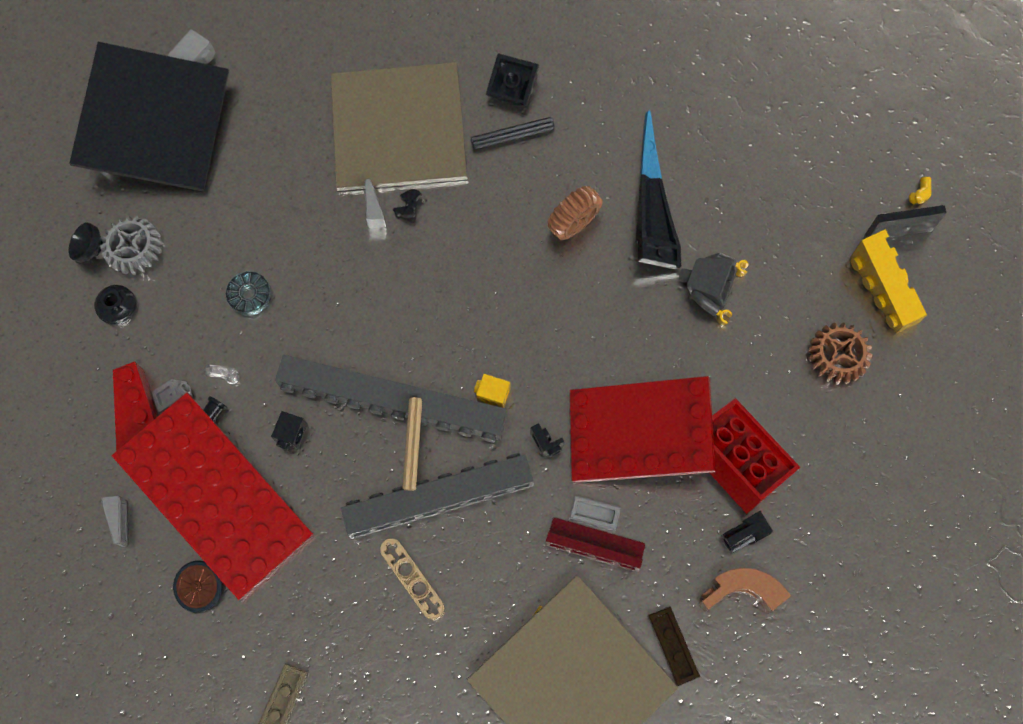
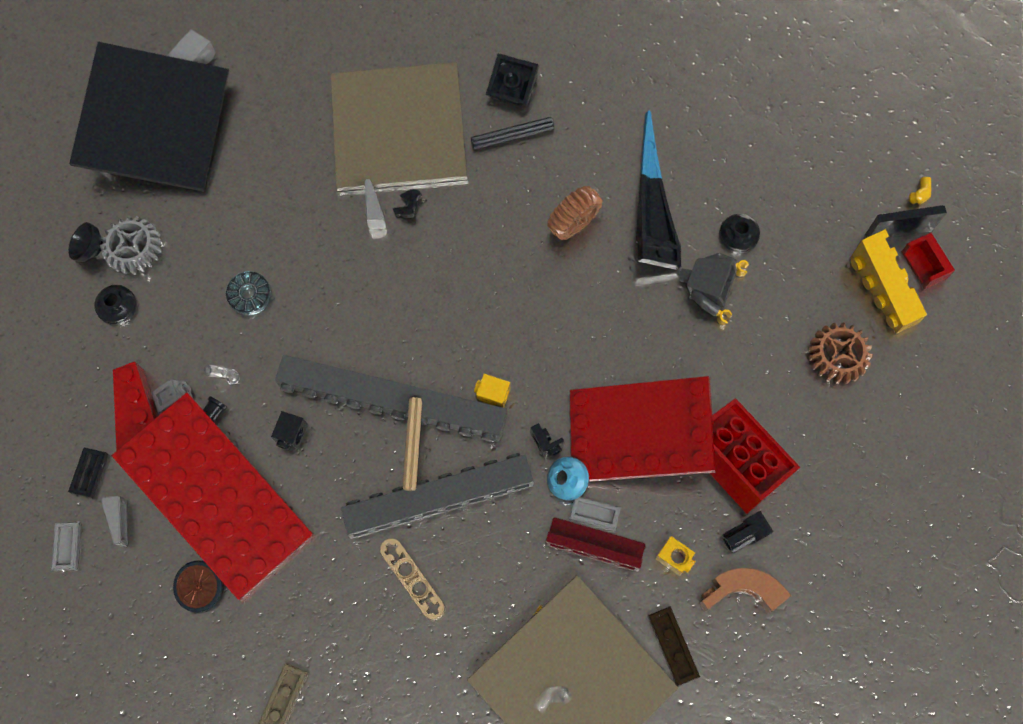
none -> light grey tile [51,522,82,571]
none -> black tile [68,447,108,499]
none -> clear arm [533,685,572,714]
none -> medium azure piece [547,457,589,500]
none -> yellow brick [655,536,696,576]
none -> black piece [719,214,760,253]
none -> red panel [901,232,955,289]

